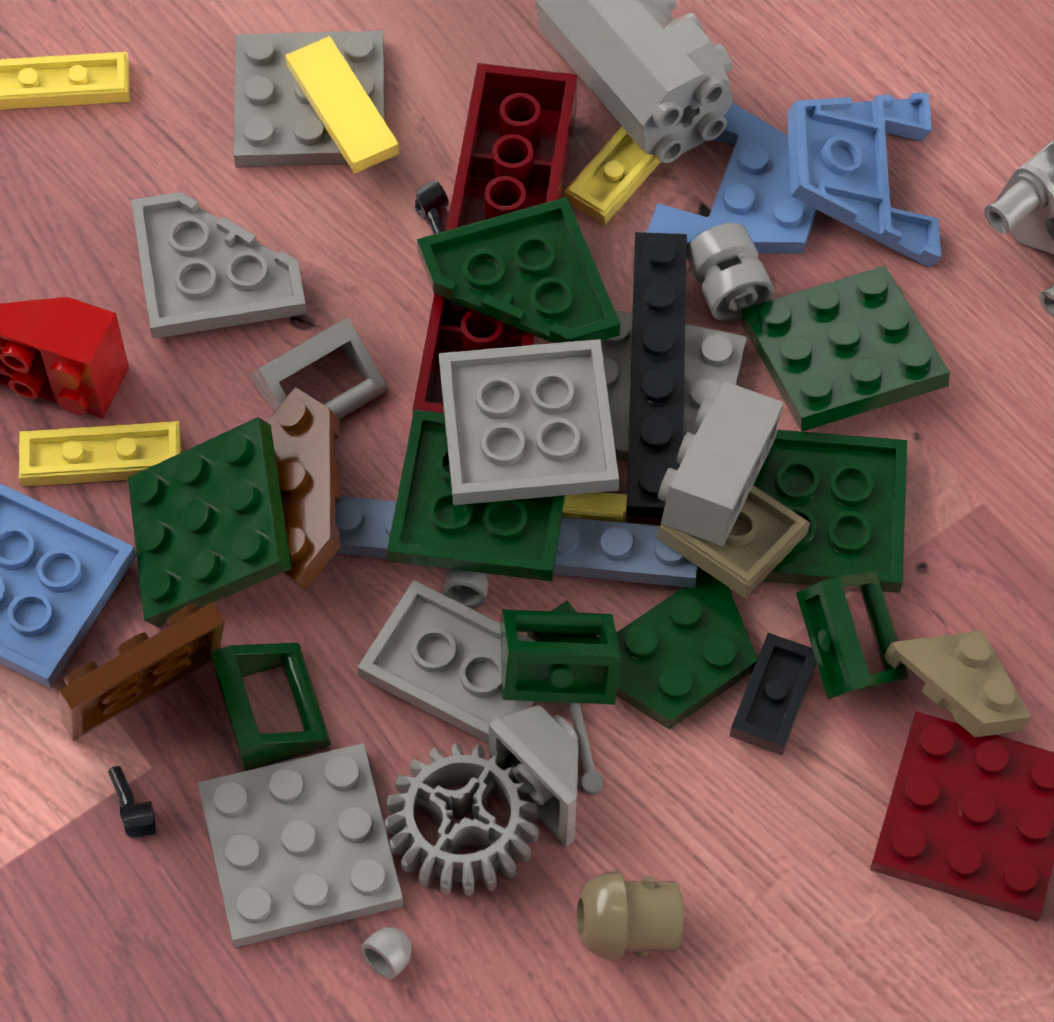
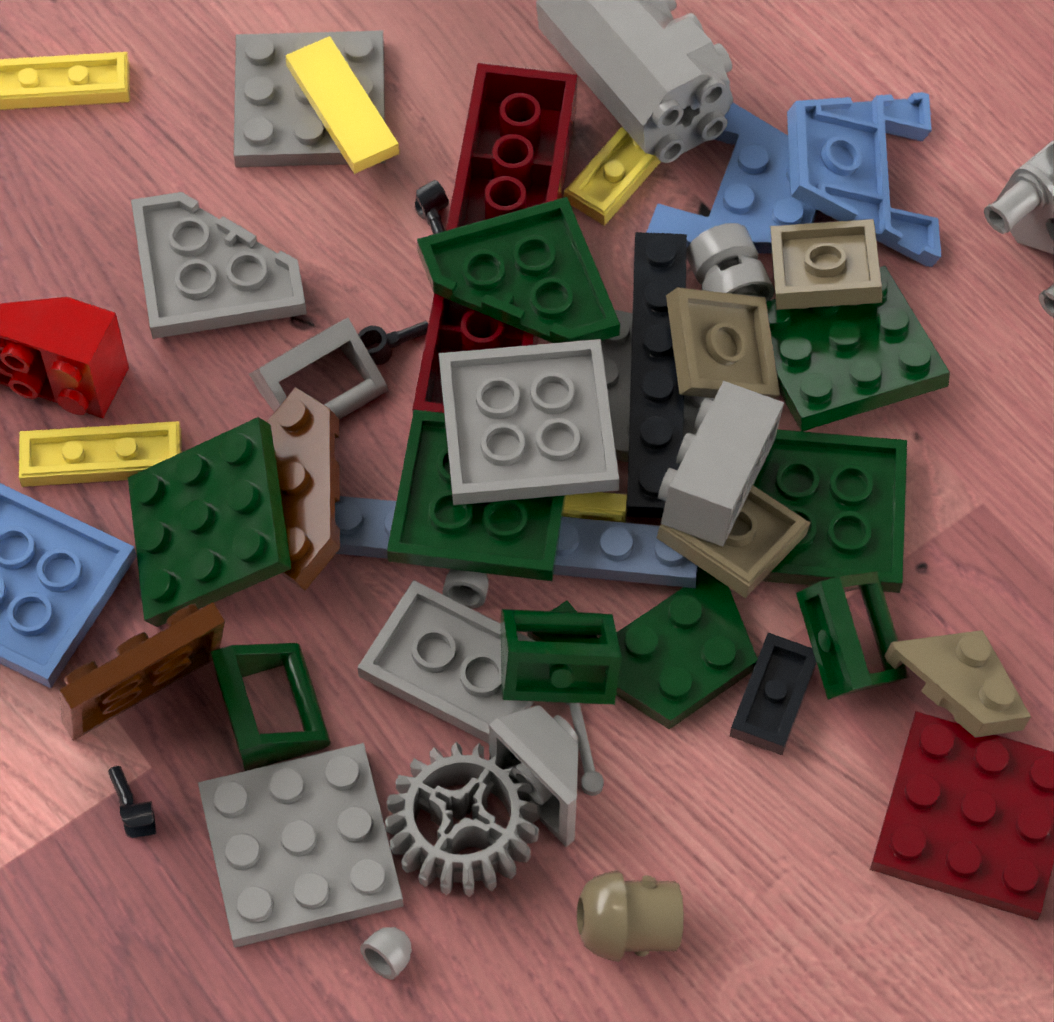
none -> black hand [358,321,428,365]
none -> dark tan plate [666,287,780,399]
none -> dark tan plate [770,219,882,310]

